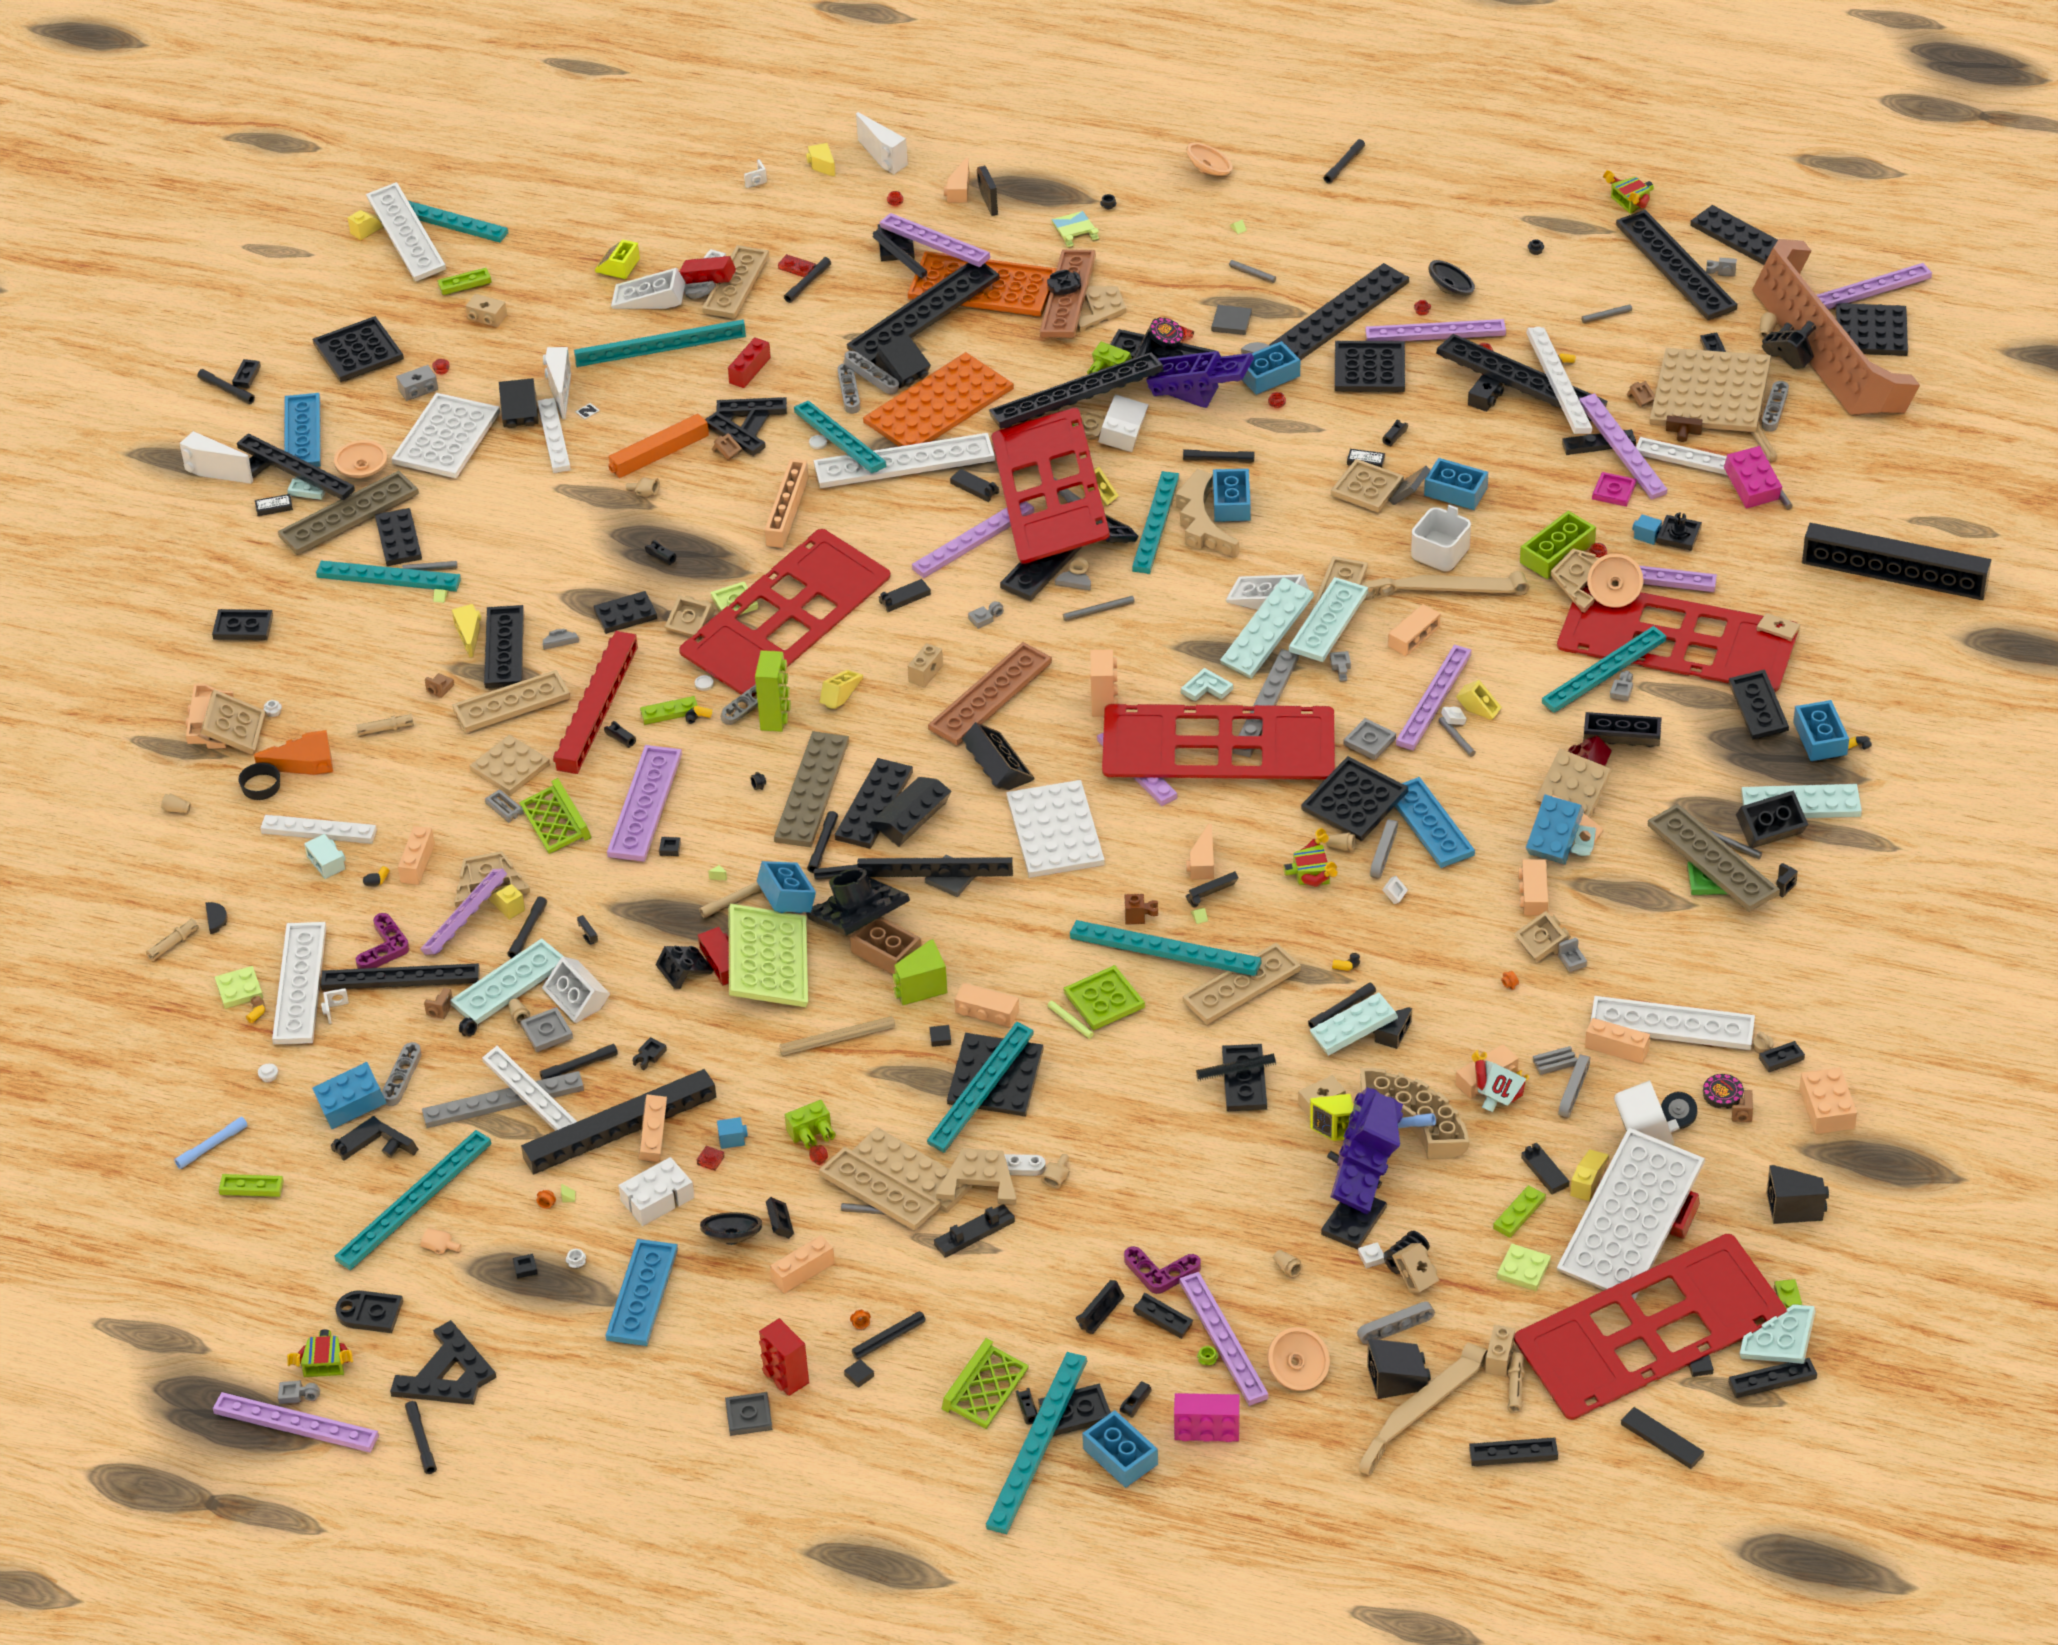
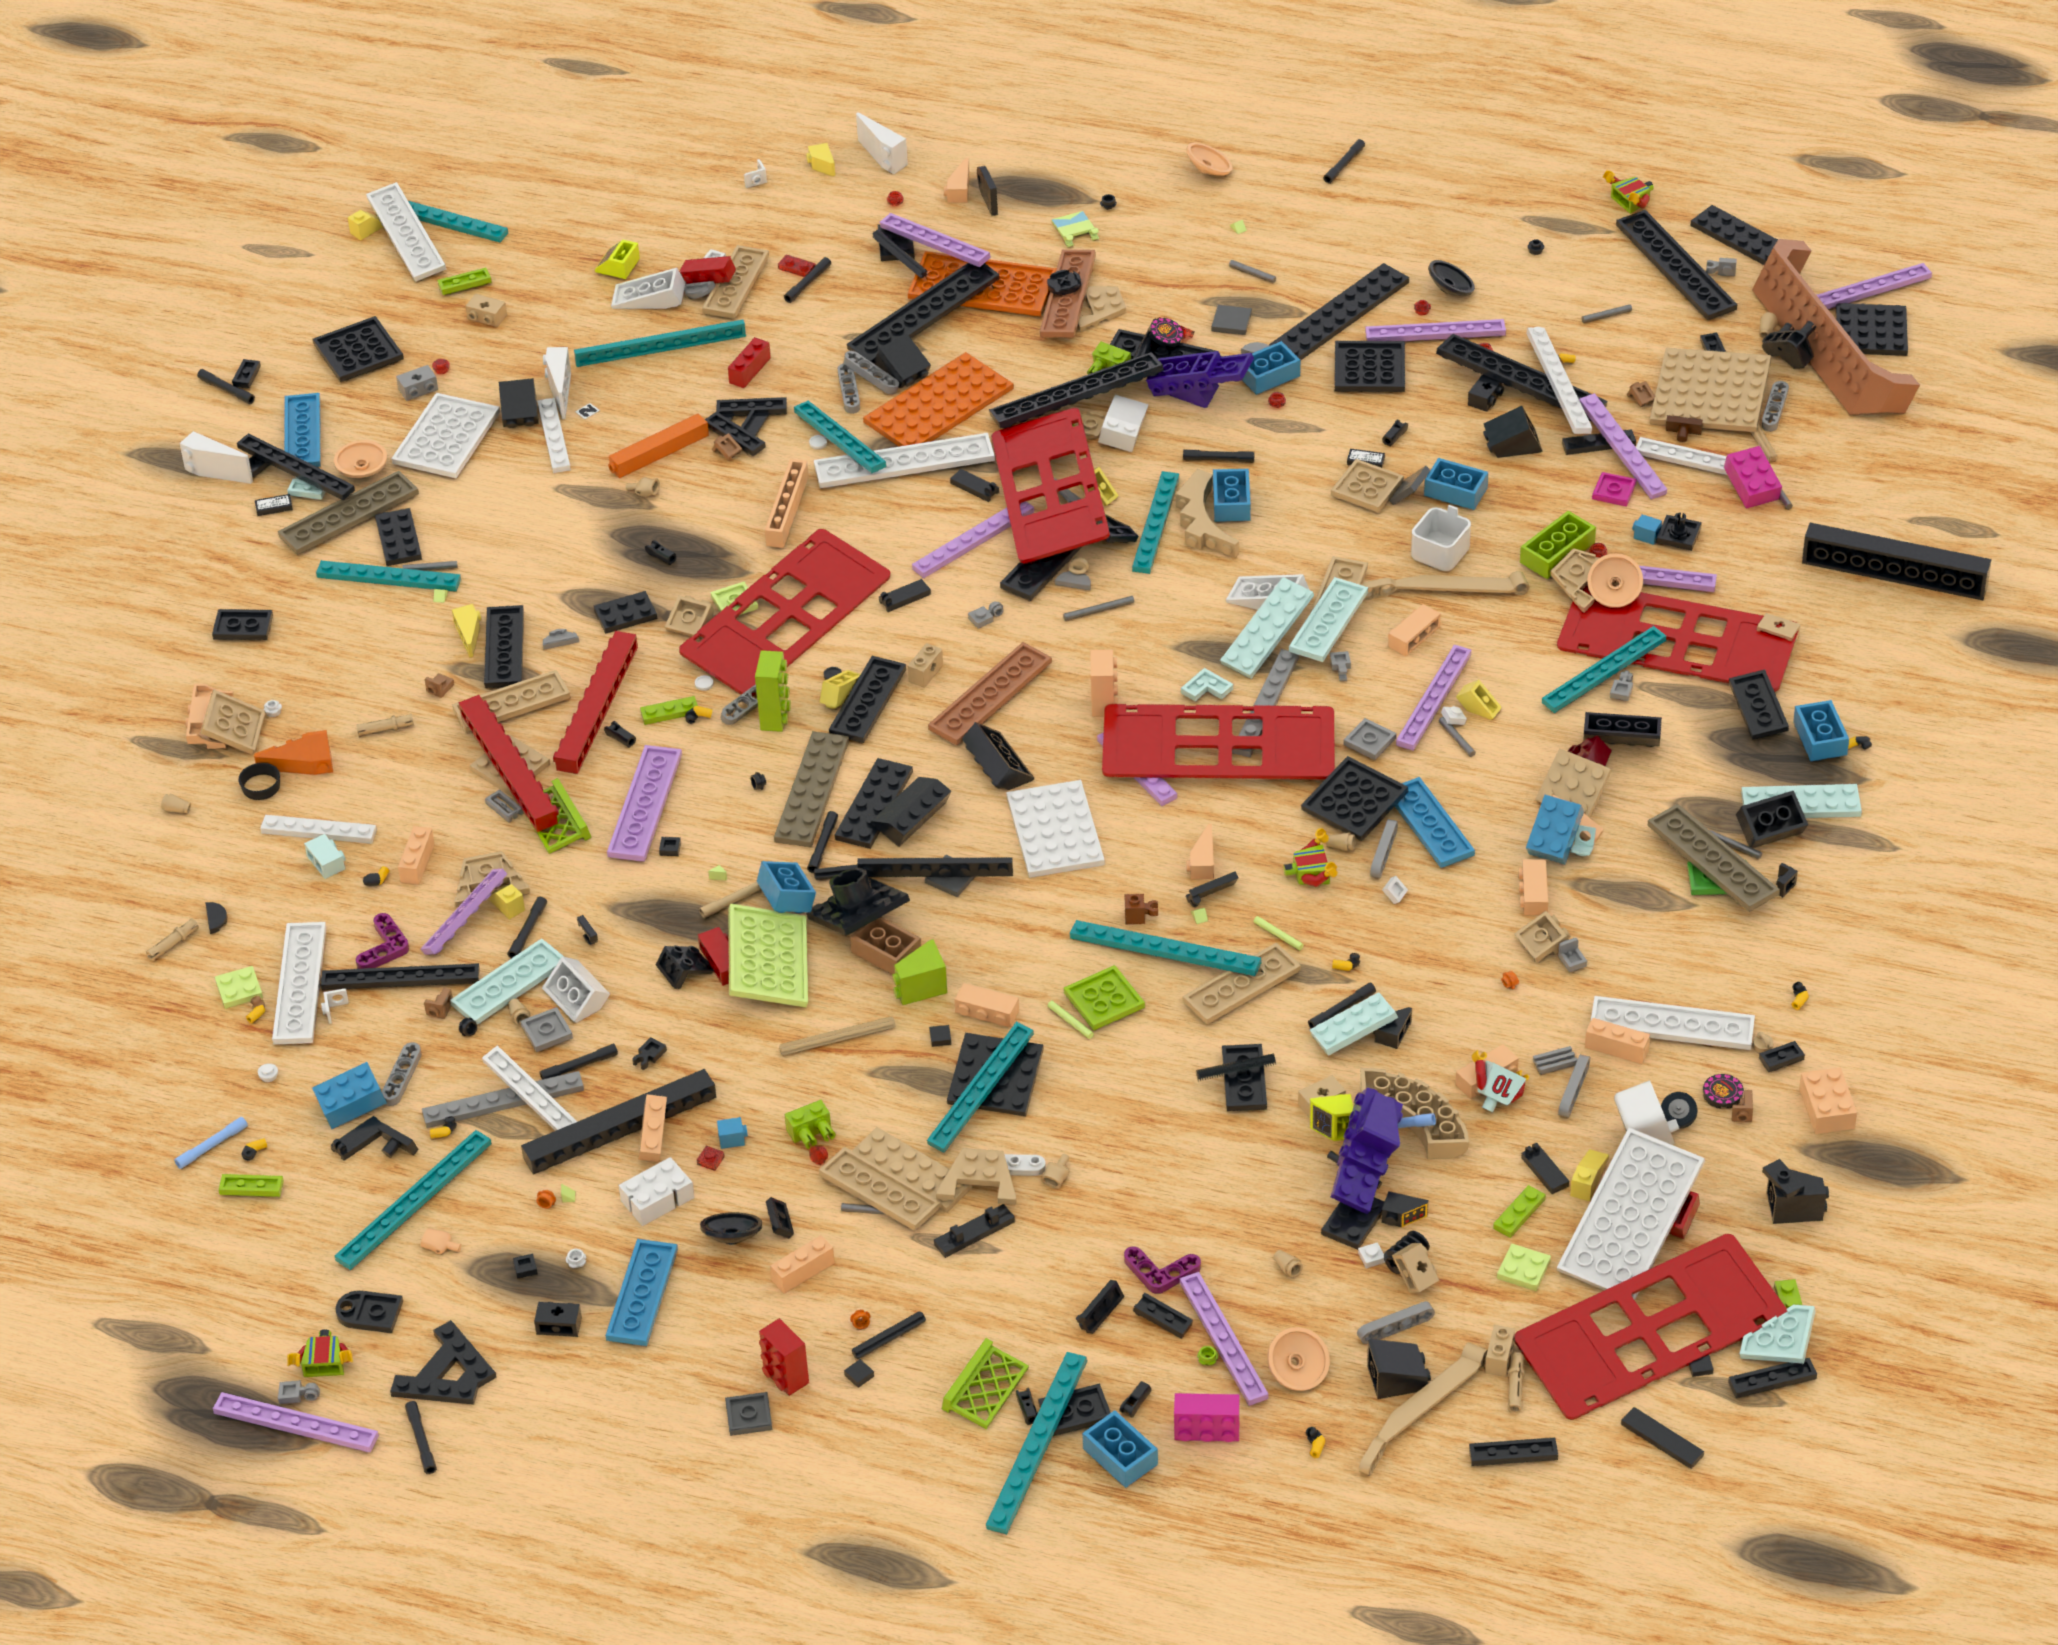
none -> arm [242,1138,267,1161]
none -> arm [430,1116,457,1139]
none -> red brick [458,694,559,832]
none -> black brick [534,1302,582,1337]
none -> black piece [824,667,842,680]
none -> black plate [829,656,906,743]
none -> yellowish green bar [1253,916,1304,951]
none -> arm [1305,1427,1325,1458]
none -> black slope [1381,1191,1429,1227]
none -> black slope [1483,406,1543,458]
none -> black plate [1762,1159,1805,1199]
none -> yellow arm [1791,982,1809,1010]

